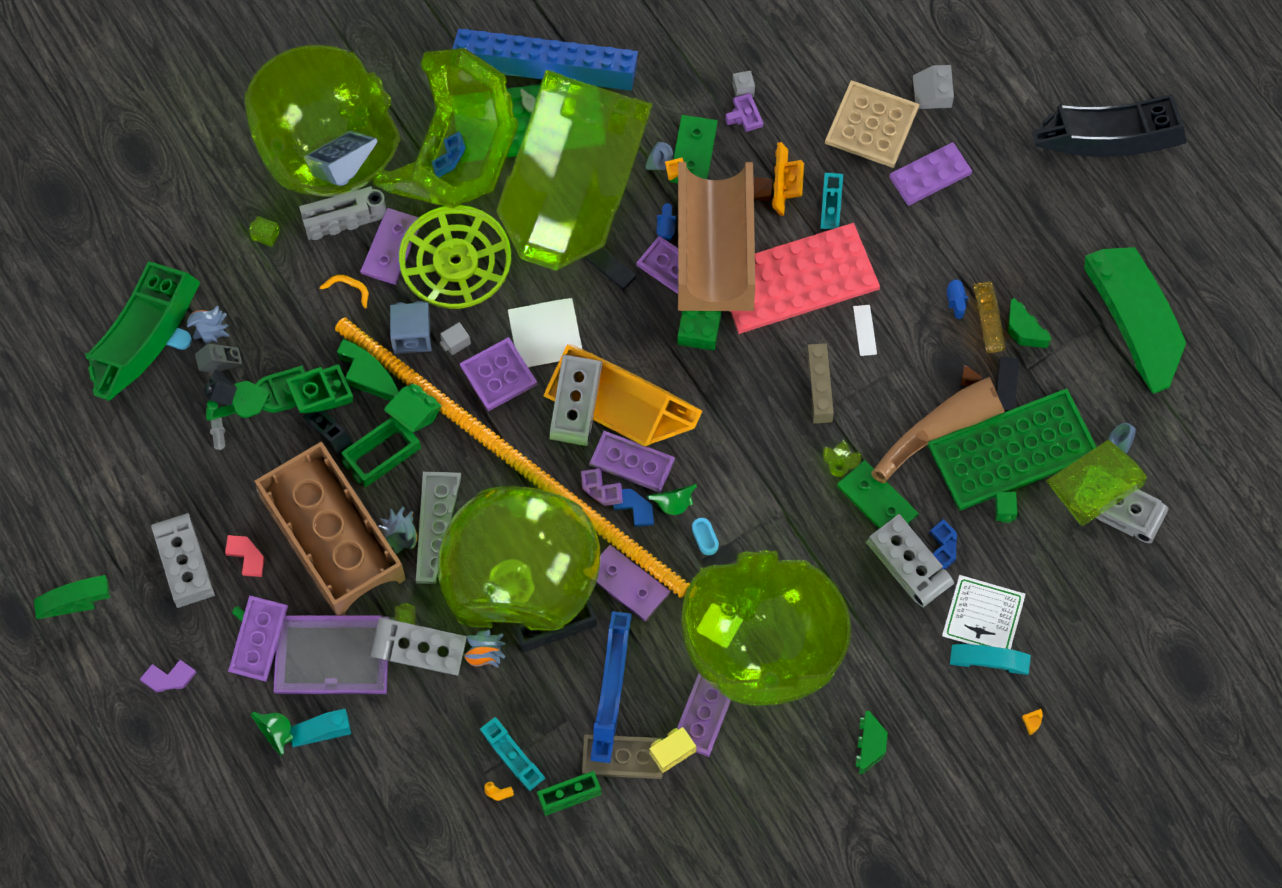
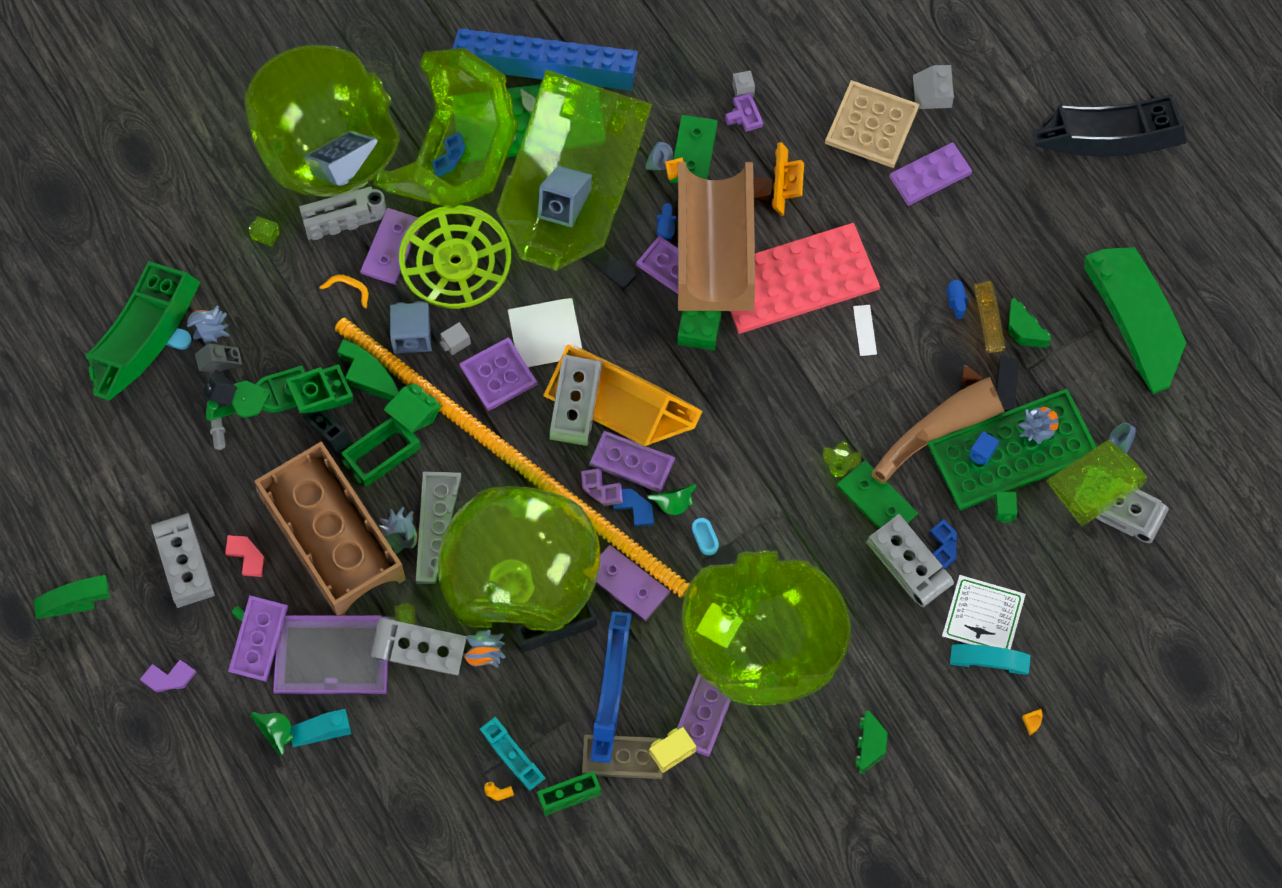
dark tan arch [807,343,834,423] -> none
teal slope [820,172,843,229] -> none
none -> sand blue slope [538,166,592,228]
none -> blue brick [969,431,999,466]
none -> sand blue hair [1018,407,1059,444]

